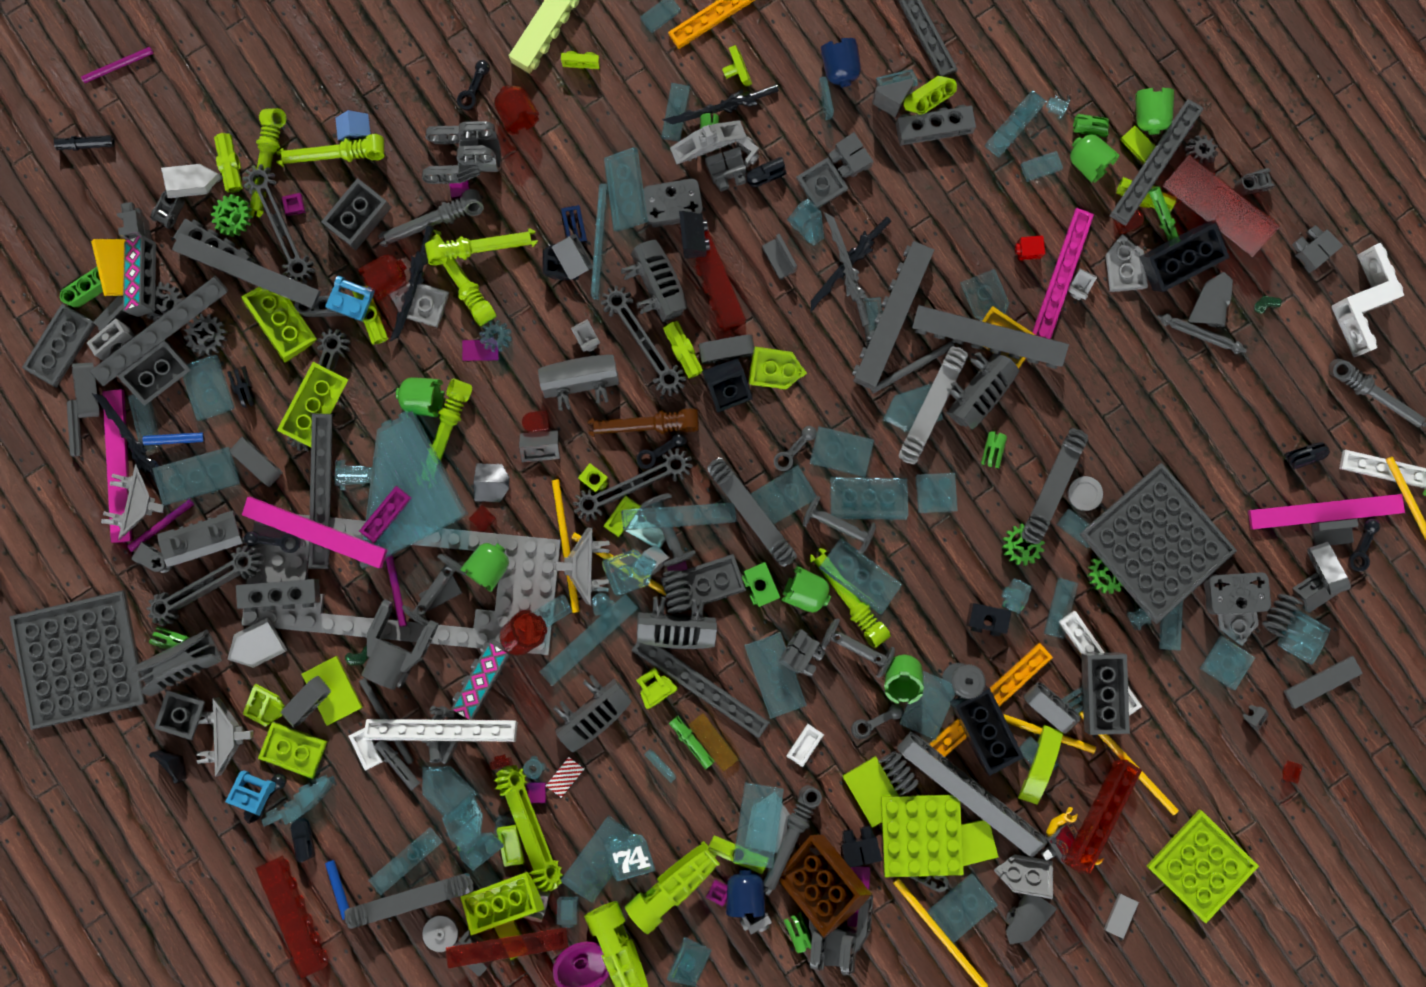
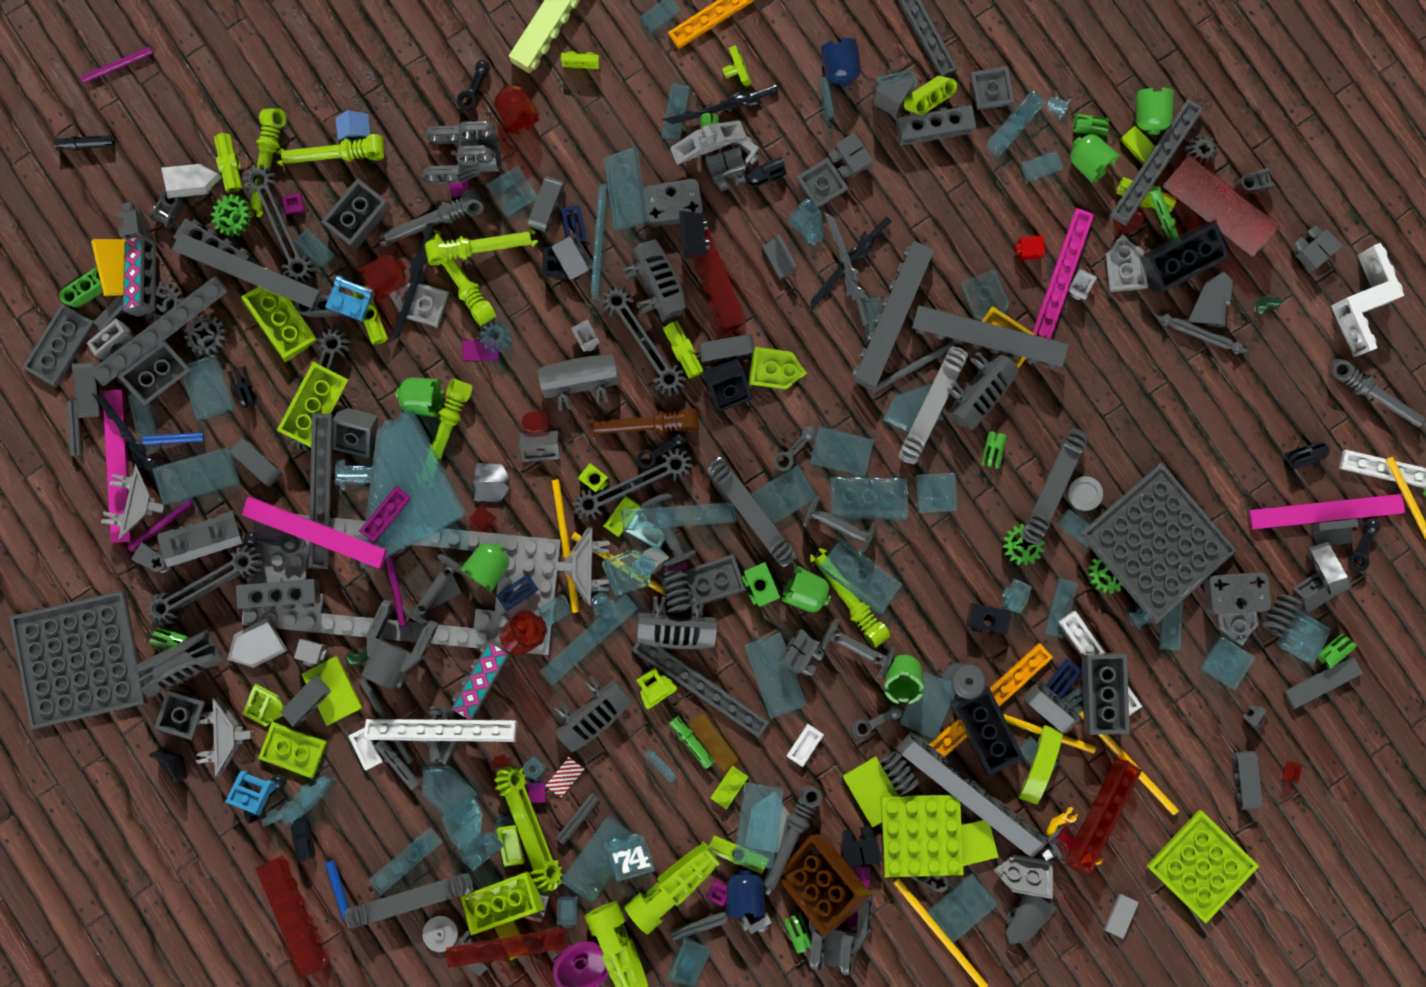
none -> clear light blue tile [294,228,335,268]
none -> light grey brick [294,639,328,667]
none -> dark grey slope [333,407,378,458]
none -> clear light blue slope [486,165,537,217]
none -> dark blue tile [496,574,539,612]
none -> dark grey beam [528,176,565,232]
none -> dark grey axle [556,794,599,844]
none -> dark grey axle [671,912,728,940]
none -> lime plate [710,765,748,809]
none -> dark grey plate [970,66,1014,111]
none -> dark blue tile [1045,658,1082,698]
none -> dark grey beam [1232,751,1262,810]
none -> bright green arm [1317,633,1357,668]

